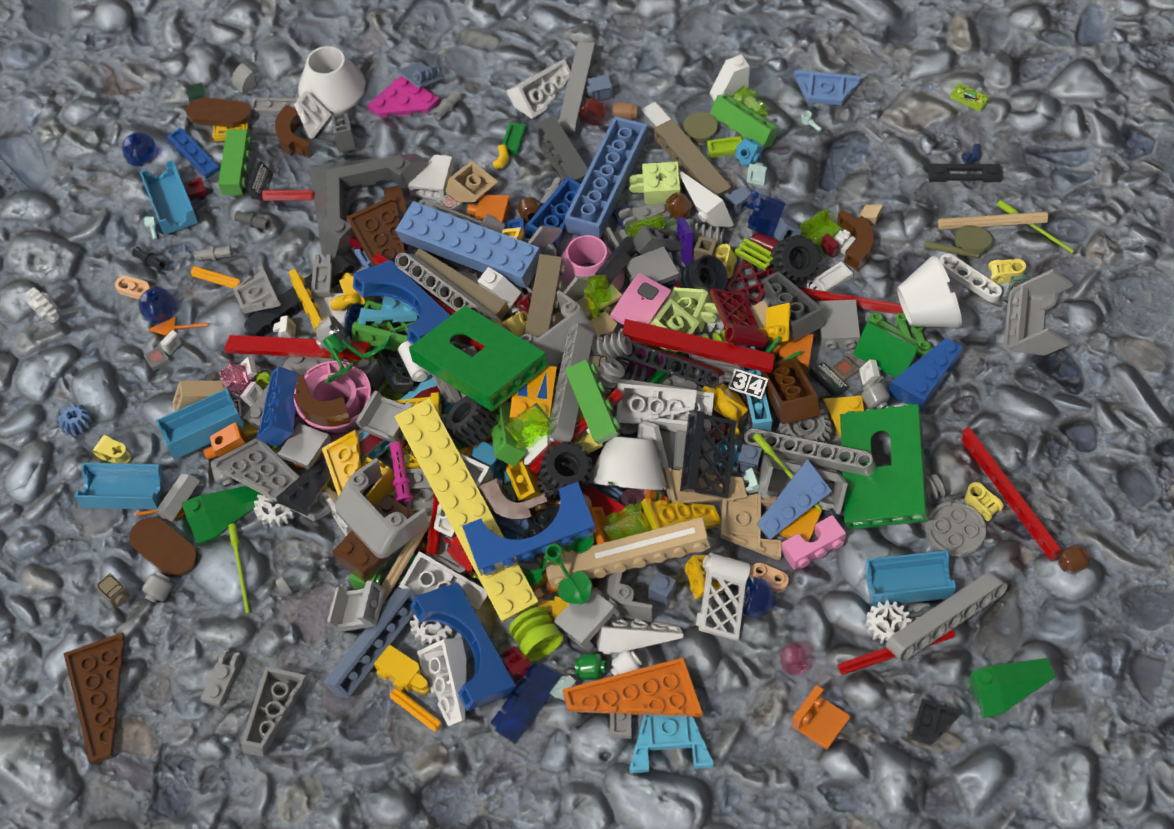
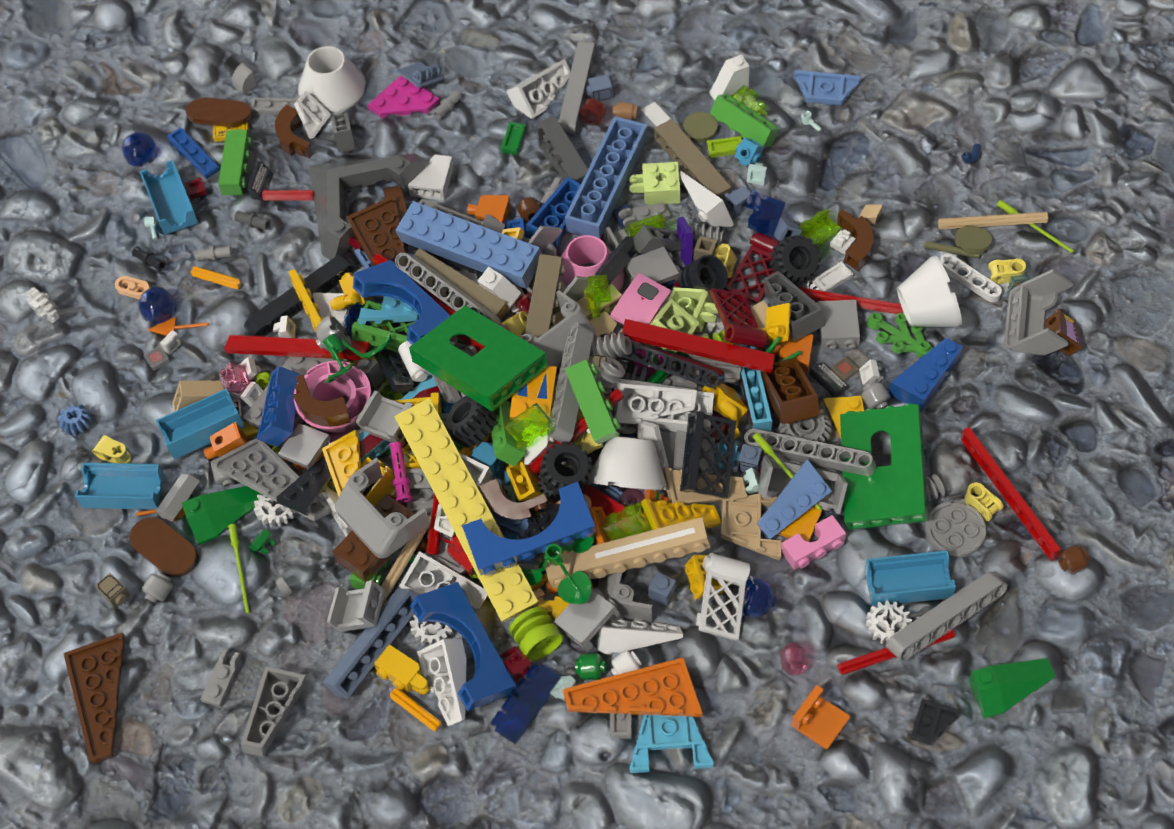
clear green tile [186,82,206,102] -> none
light grey wing [233,265,281,314] -> none
light grey hinge [311,254,333,297] -> none
white tile [437,194,462,211] -> none
tan slope [445,161,498,202] -> none
yellow arm [493,144,509,169] -> none
reddish brown head [666,192,692,219] -> none
white sticker [728,368,768,399] -> none
lime tile [735,238,773,271] -> none
light nougat plate [749,563,788,593] -> none
dark red plate [821,233,840,259] -> none
green tile [853,321,919,378] -> none
black container [928,164,1002,182] -> none
lime tile [950,83,990,112] -> none
none -> green tile [249,529,275,554]
none -> reddish brown torso [1045,309,1084,356]

